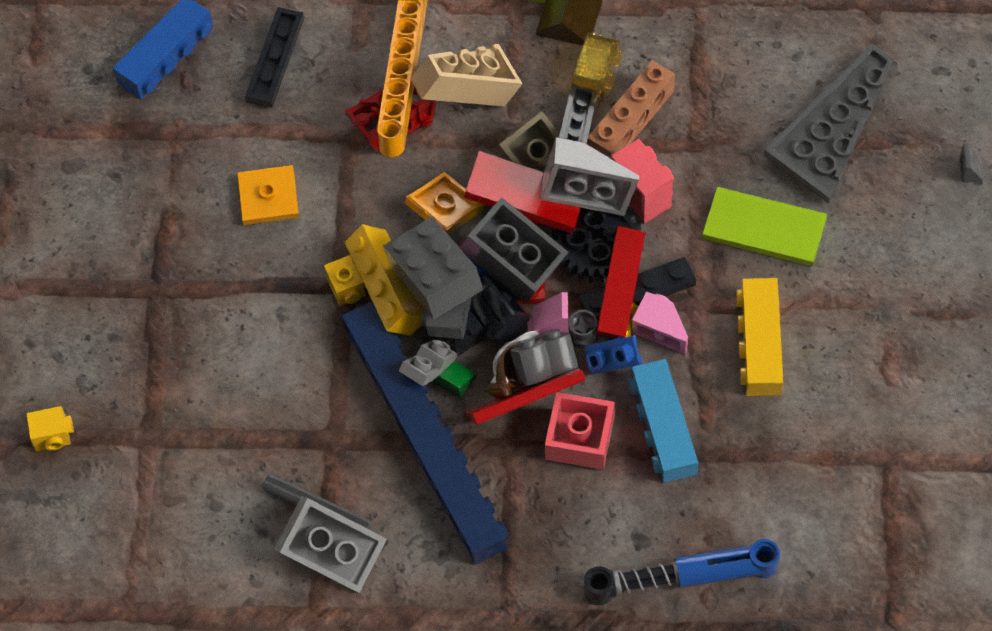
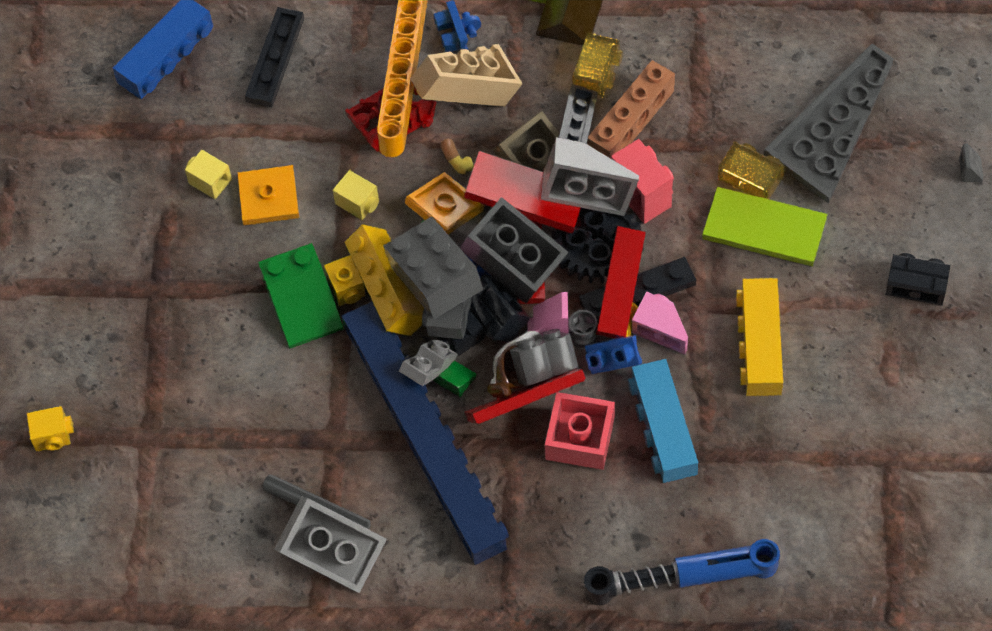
none -> light yellow brick [185,150,232,199]
none -> green slope [258,243,344,349]
none -> light yellow brick [333,170,379,220]
none -> blue hips [433,0,481,52]
none -> arm [440,139,474,174]
none -> clear yellow brick [718,142,785,199]
none -> black brick [885,253,951,306]

